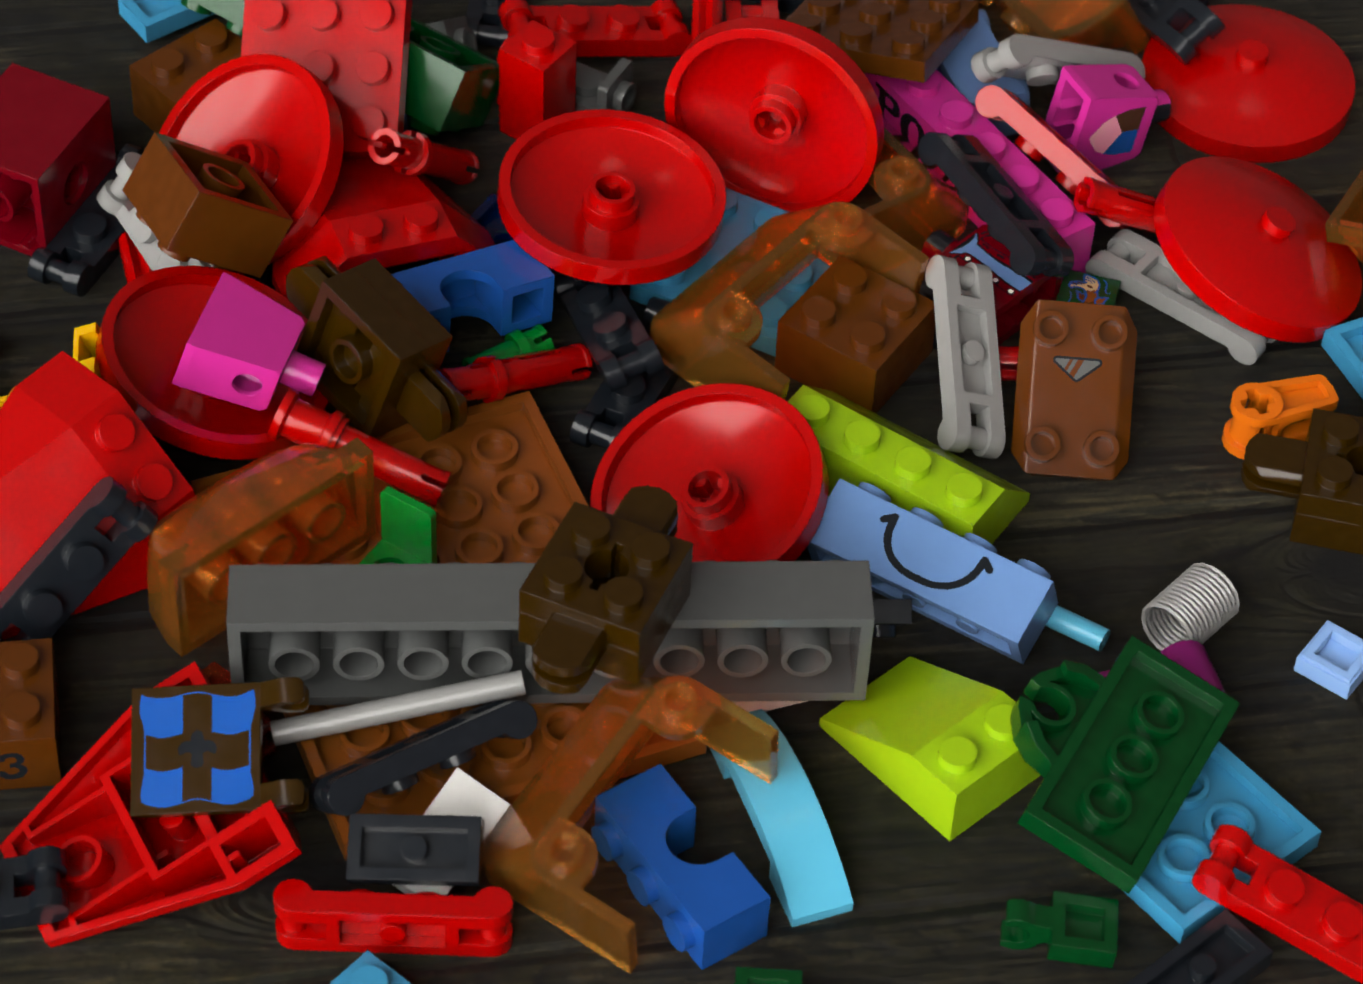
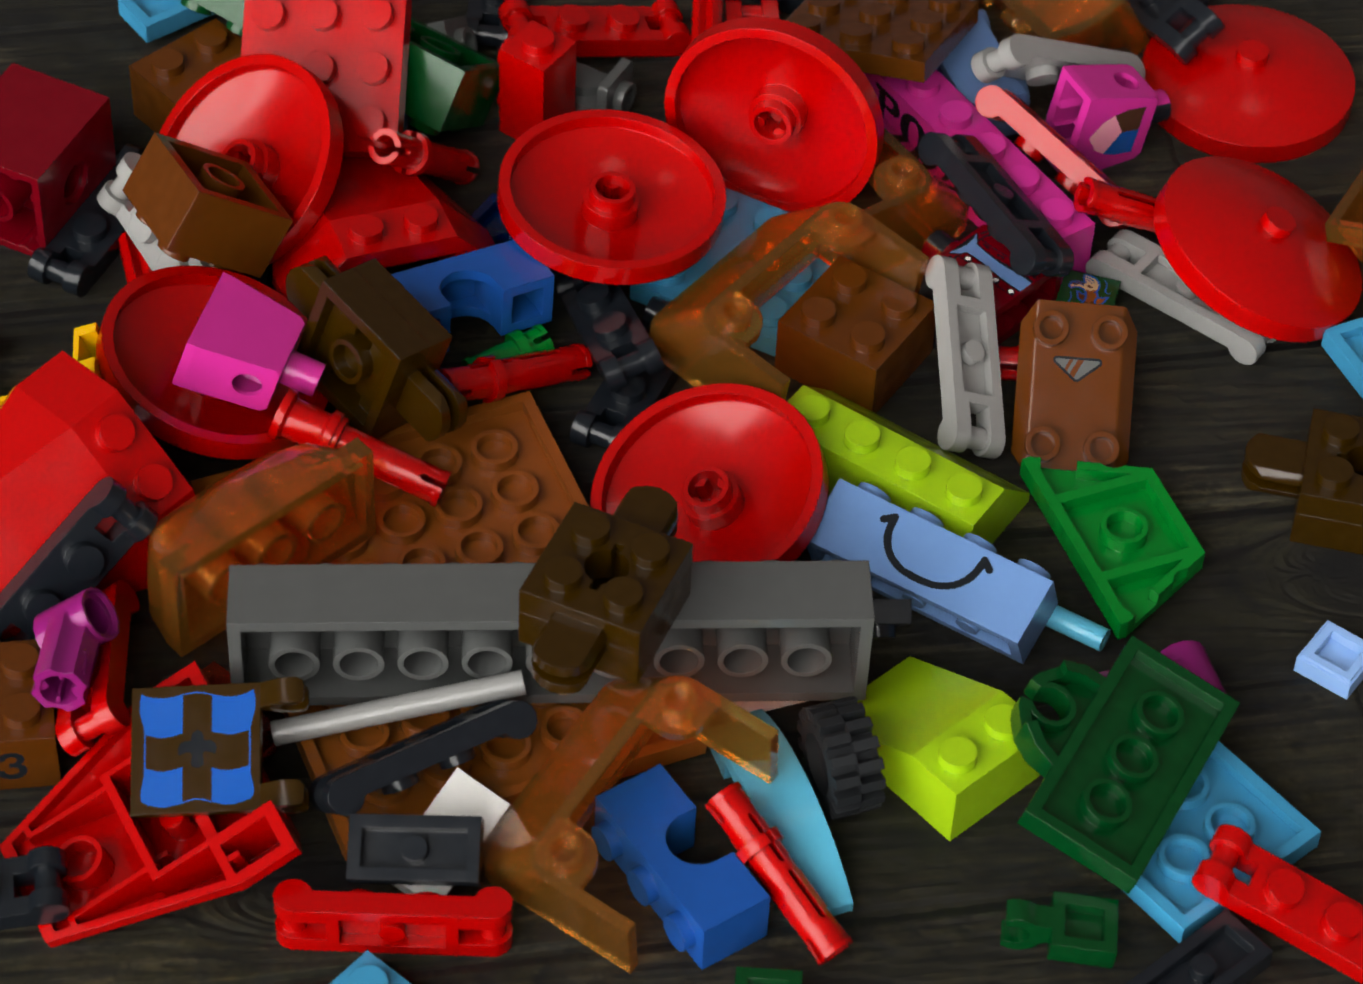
green bracket [359,486,437,564] -> none
light grey piece [1141,562,1240,651] -> none
orange piece [1221,374,1339,459] -> none
none -> magenta piece [31,587,120,712]
none -> red plate [55,579,140,757]
none -> red pin [704,781,854,966]
none -> black tyre [797,696,886,820]
none -> green wing [1019,457,1205,640]

